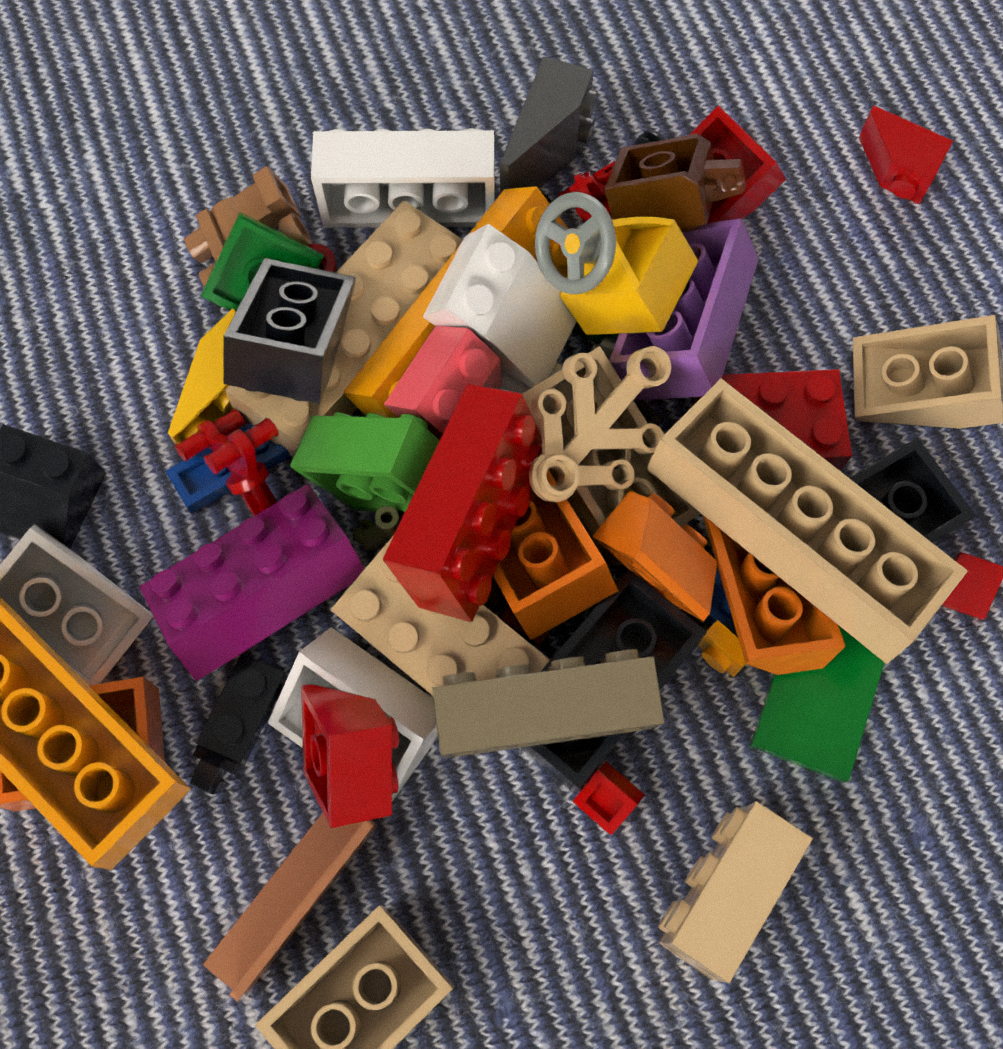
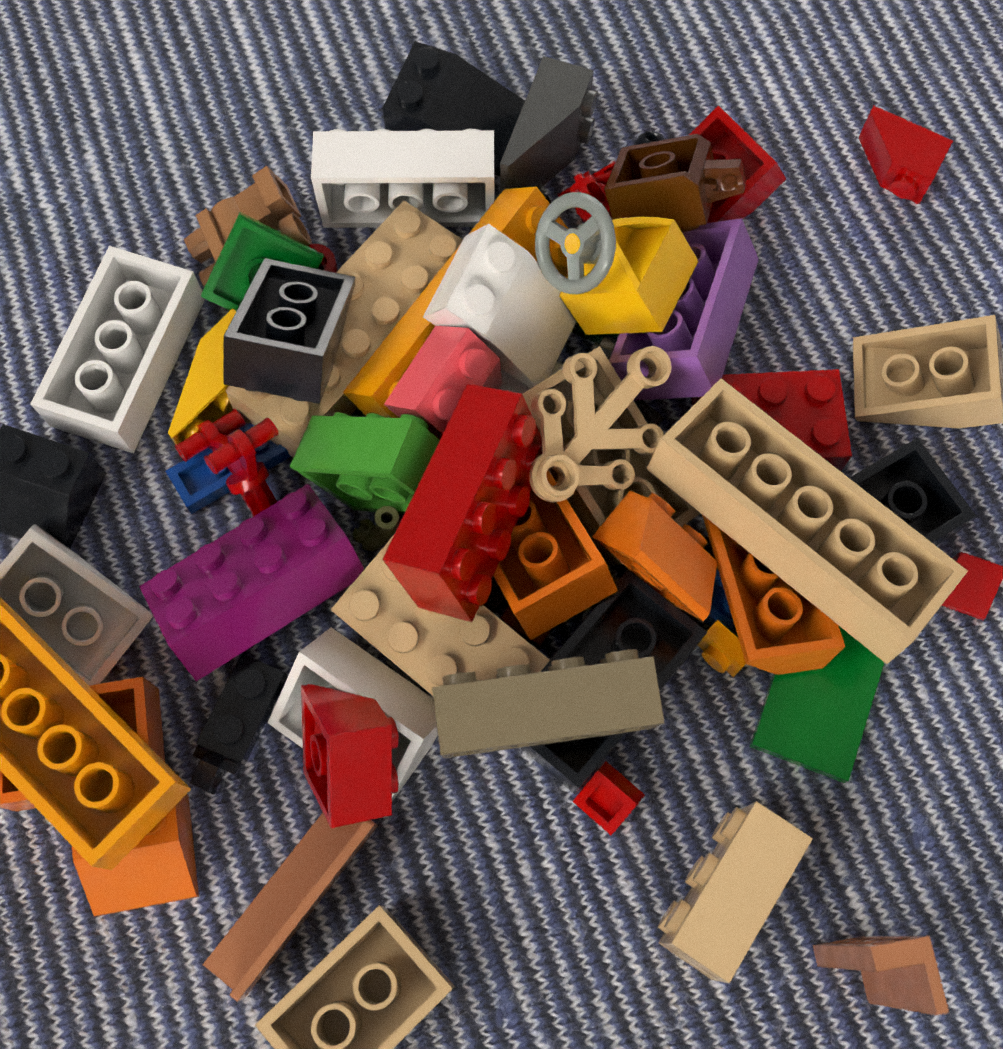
none -> white brick [31,246,205,454]
none -> orange slope [72,794,199,916]
none -> black slope [382,41,525,176]
none -> nougat panel [812,936,949,1015]

